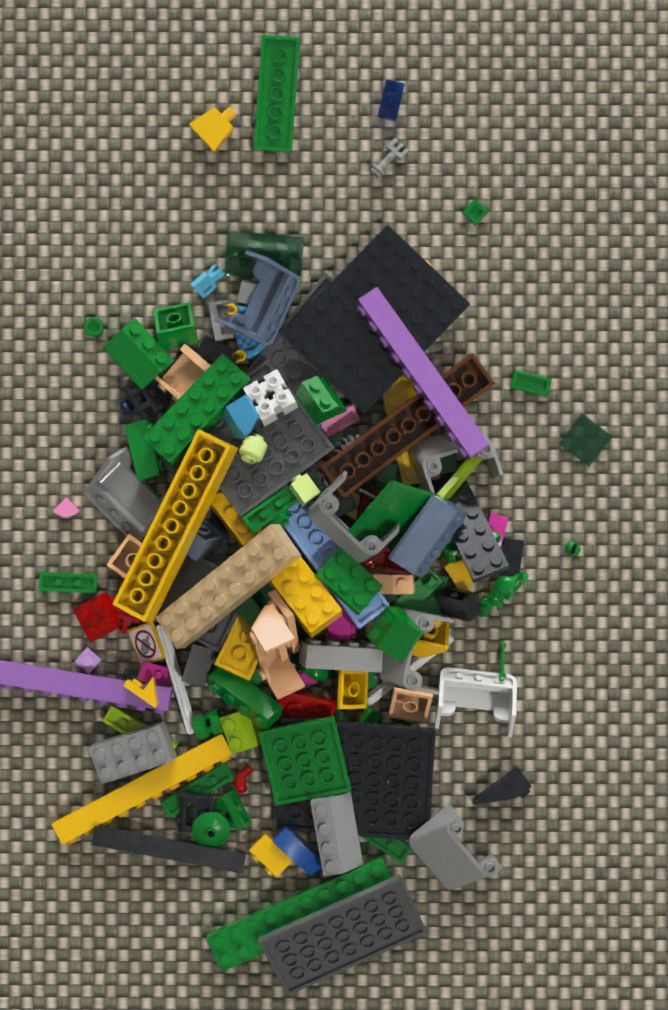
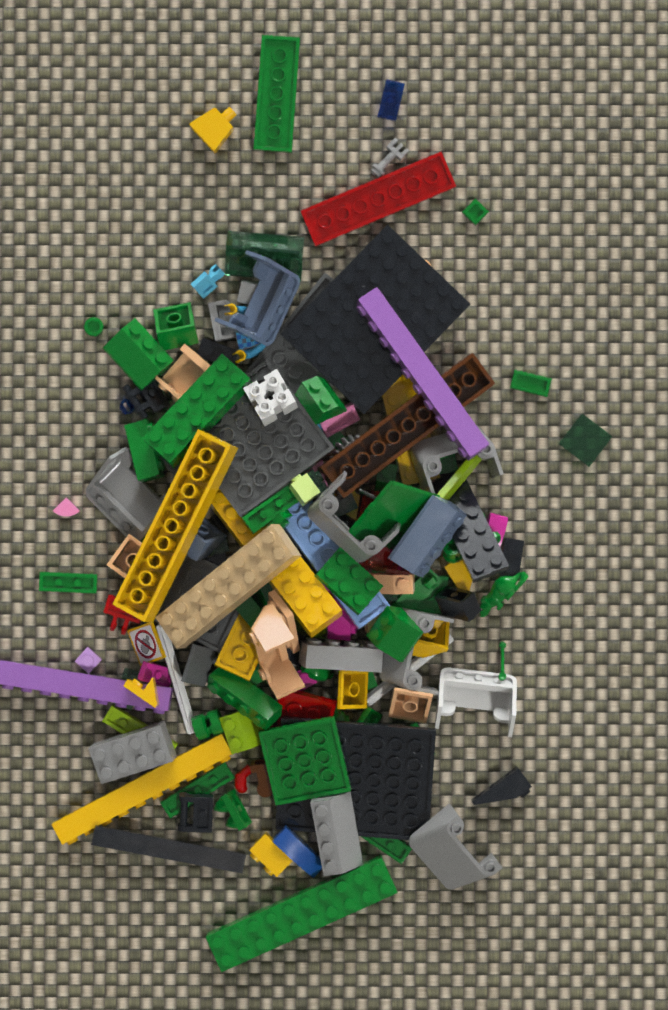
red plate [73,592,122,643] -> none
green dish [192,812,230,847] -> none
dark azure slope [222,395,260,439] -> none
yellowish green head [239,434,267,464] -> none
dark grey plate [258,874,428,996] -> none
green hinge [565,541,581,557] -> none
none -> reddish brown leg [250,759,273,797]
none -> red plate [300,151,456,247]

